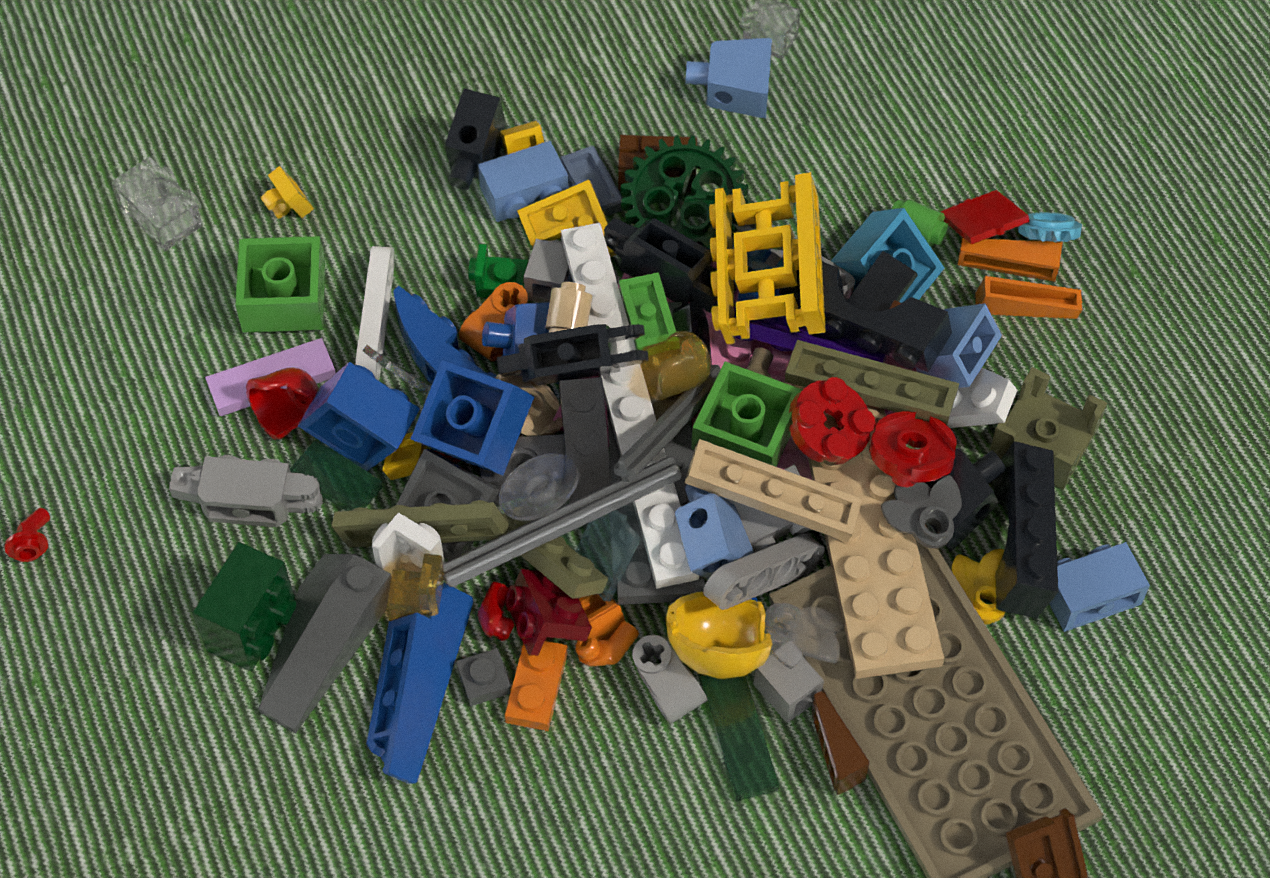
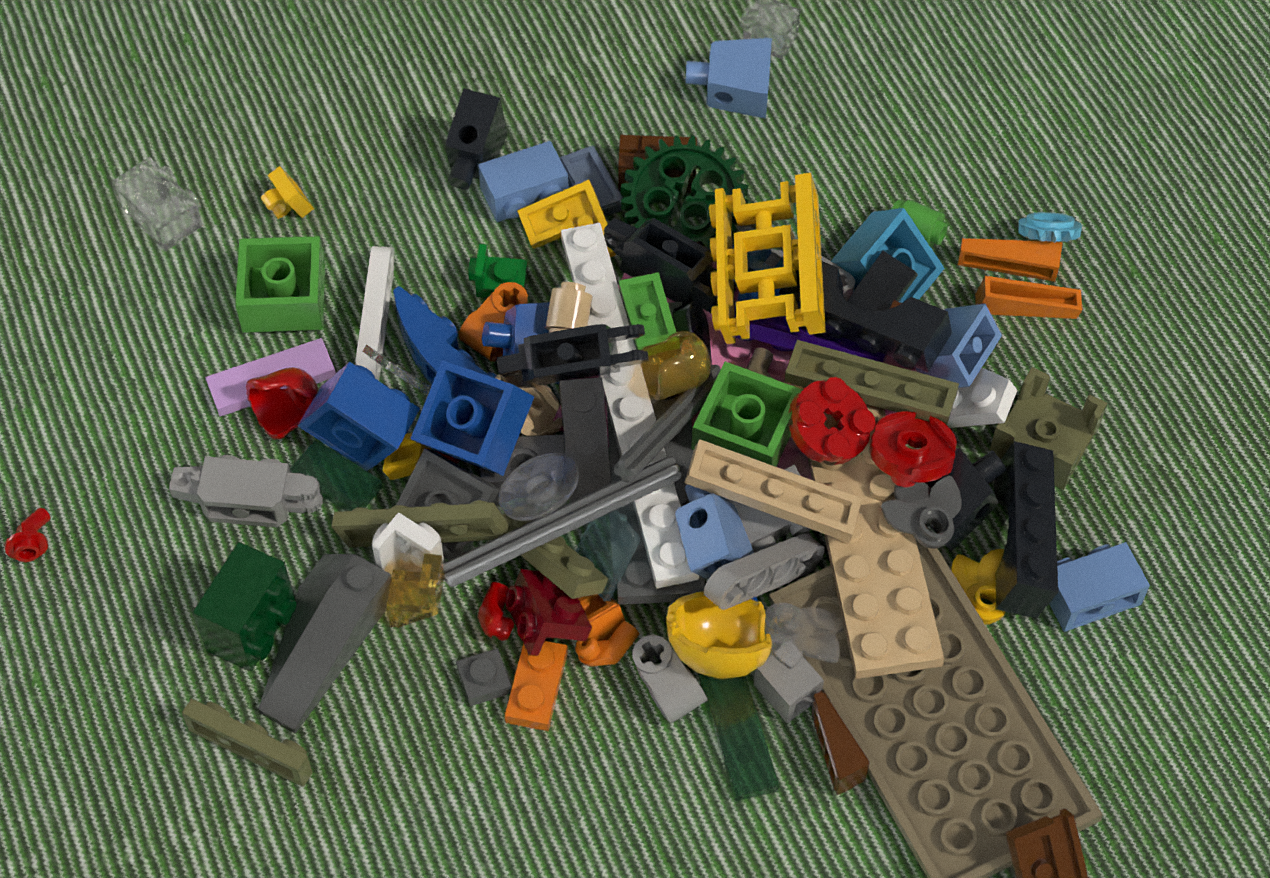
blue wedge [367,579,474,784] -> none
yellow tile [500,121,544,155] -> none
light grey brick [524,239,573,303] -> none
red piece [940,190,1029,245] -> none
none -> olive plate [182,698,313,787]

